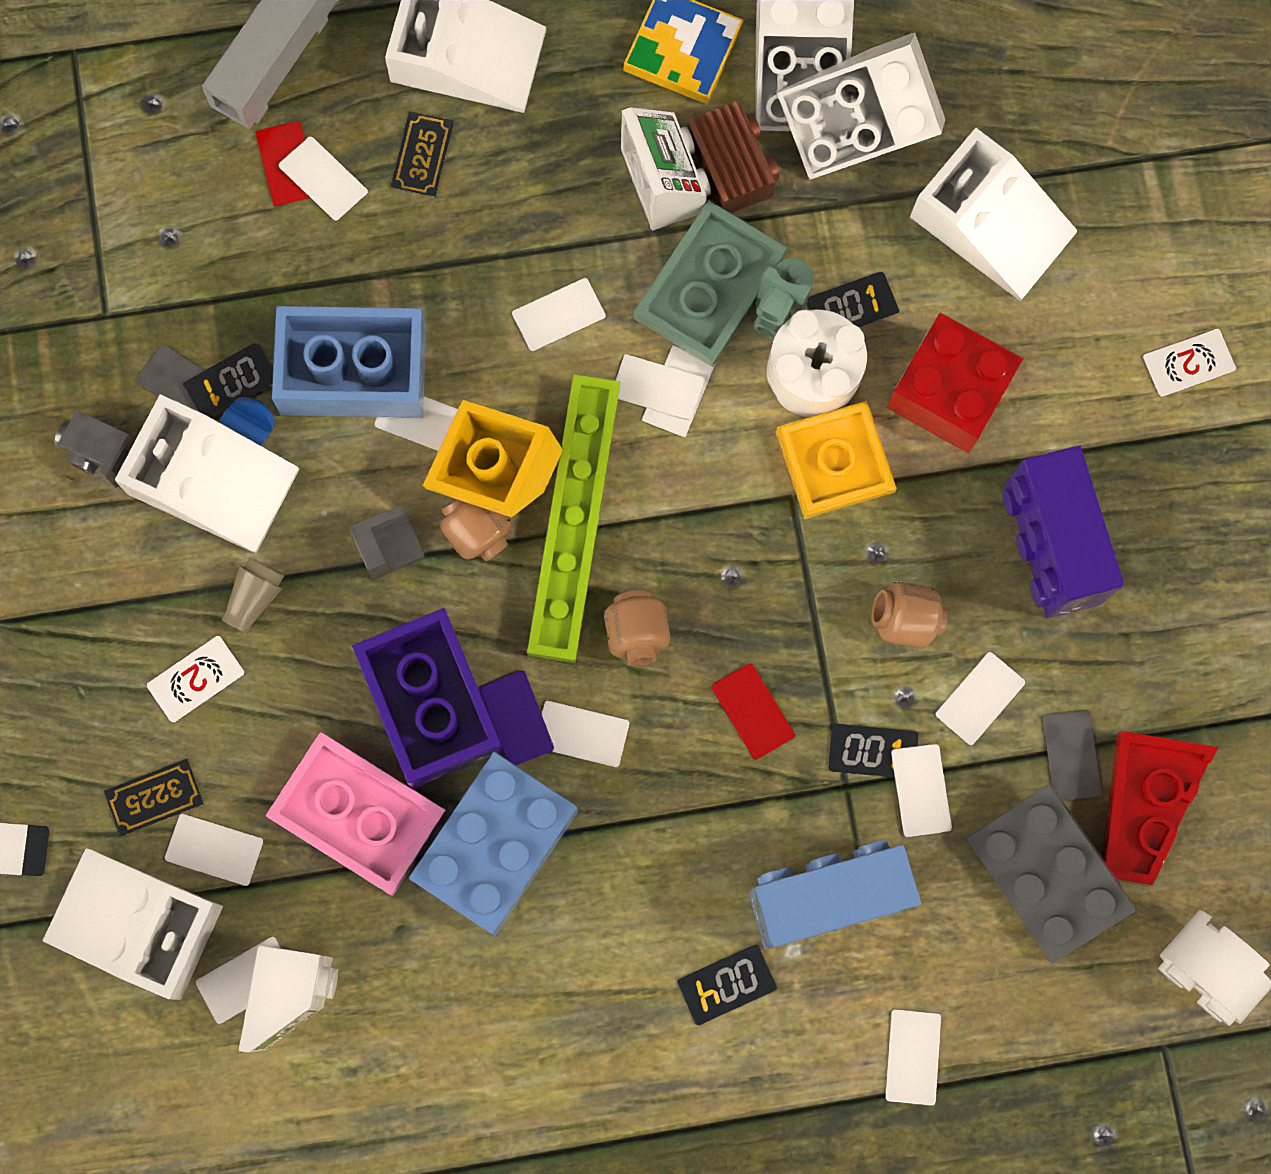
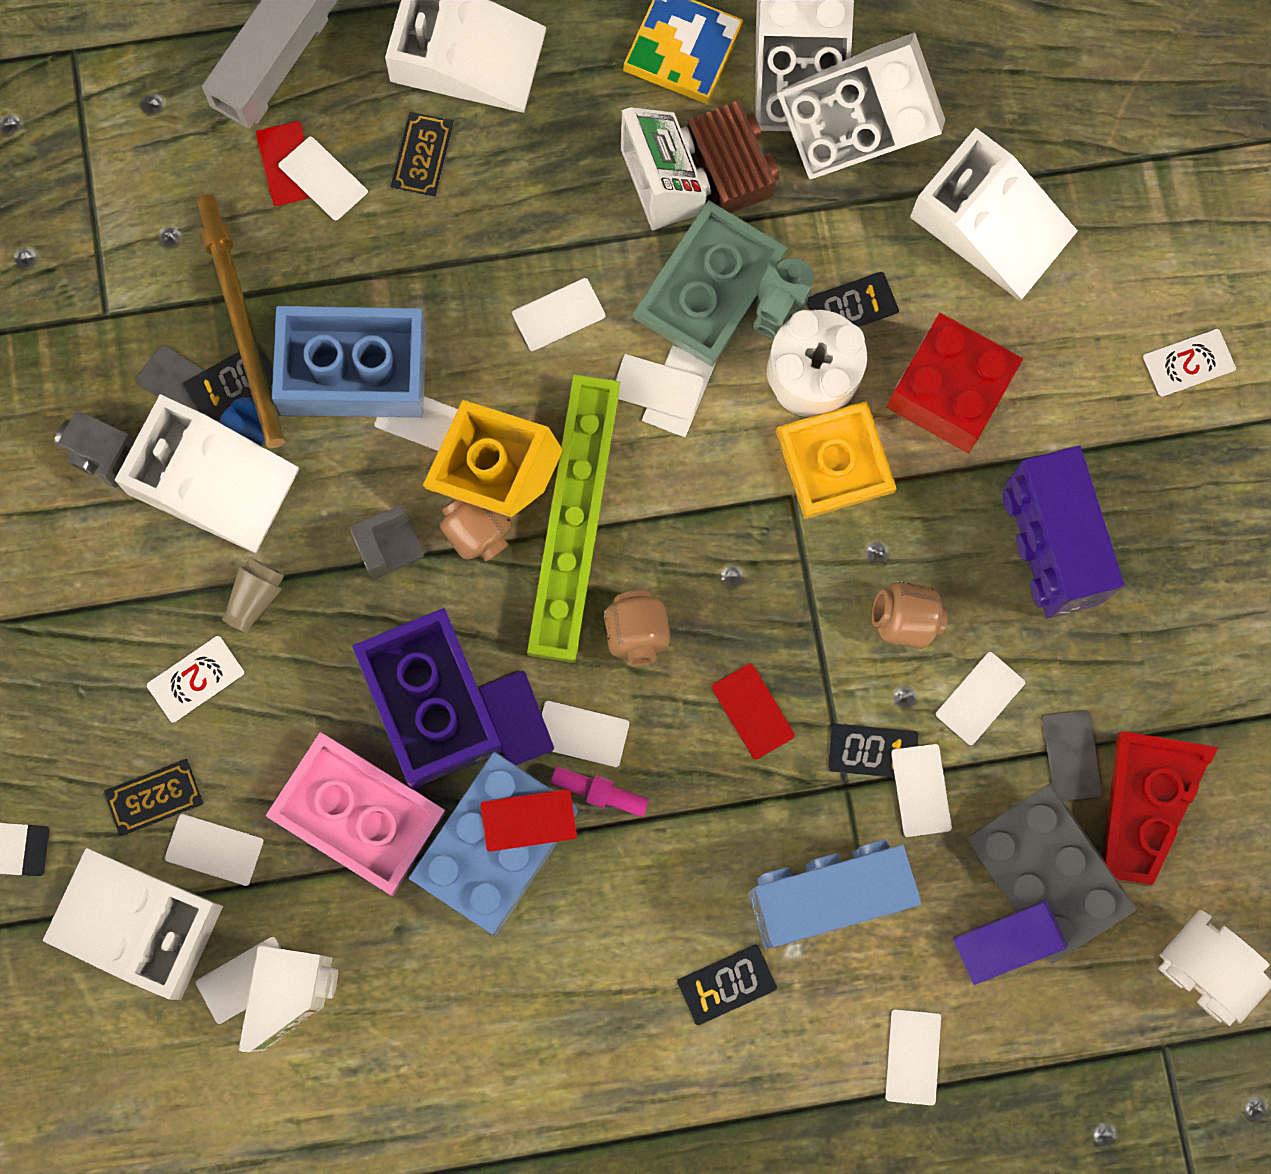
none -> pearl gold bar [197,194,285,448]
none -> red sticker [480,789,577,852]
none -> dark pink bar [550,766,649,818]
none -> dark purple tile [953,899,1068,985]

